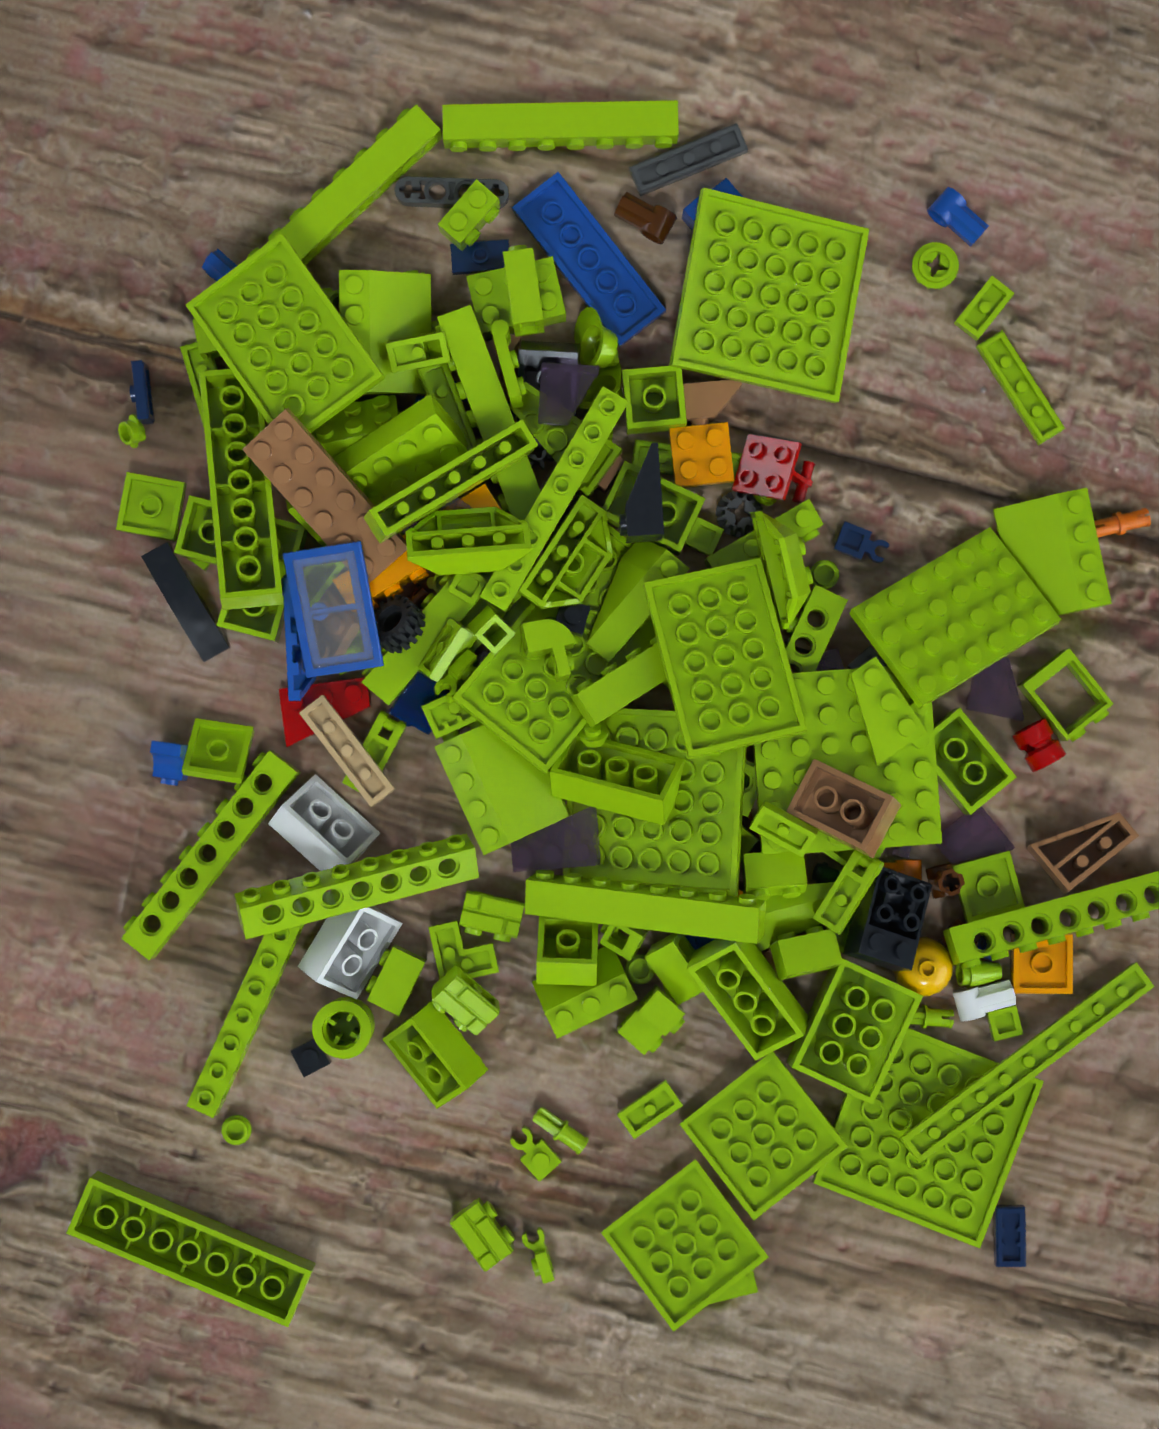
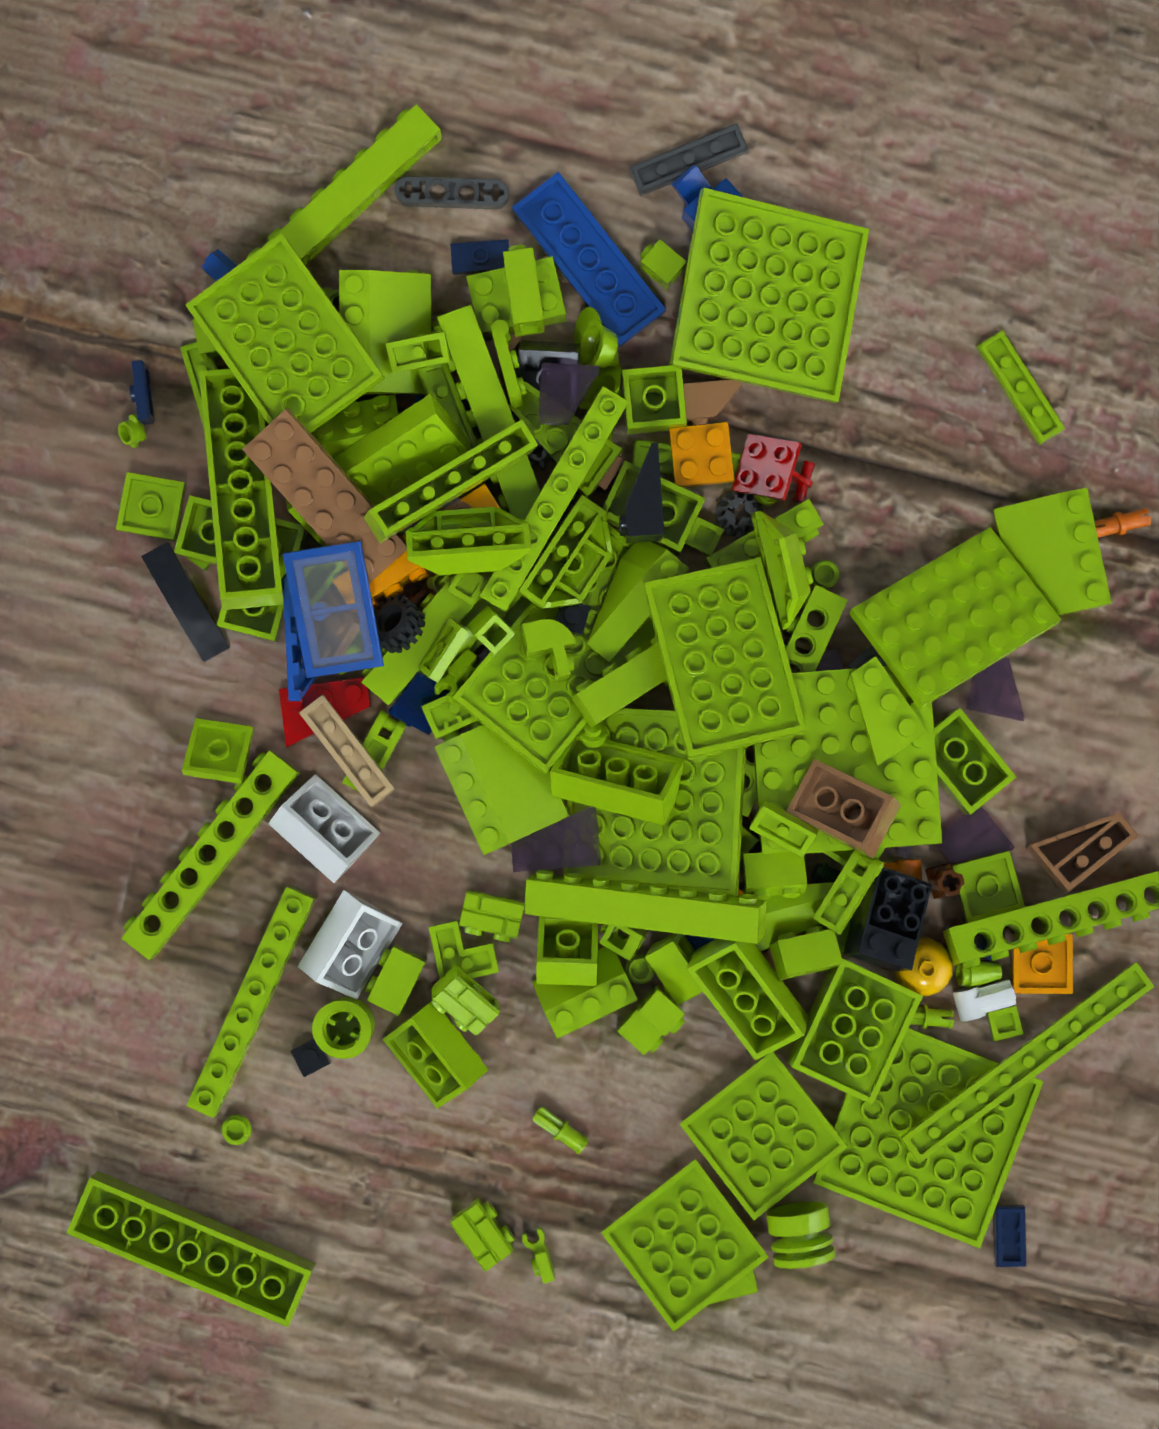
blue arch [150,741,188,786] -> none
lime brick [234,833,479,940] -> none
lime brick [438,179,500,251] -> none
lime brick [442,100,679,152] -> none
lime plate [510,1126,562,1182] -> none
reddish brown piece [614,192,677,244] -> none
lime plate [617,1080,683,1139] -> none
dark blue plate [833,521,890,563] -> none
lime gear [912,242,959,290] -> none
blue piece [927,187,989,247] -> none
lime plate [954,276,1015,341] -> none
red wheel [1012,718,1066,772] -> none
lime window [1017,648,1114,742] -> none
none -> lime brick [640,239,687,291]
none -> blue tile [671,165,712,206]
none -> lime wheel [766,1201,836,1269]

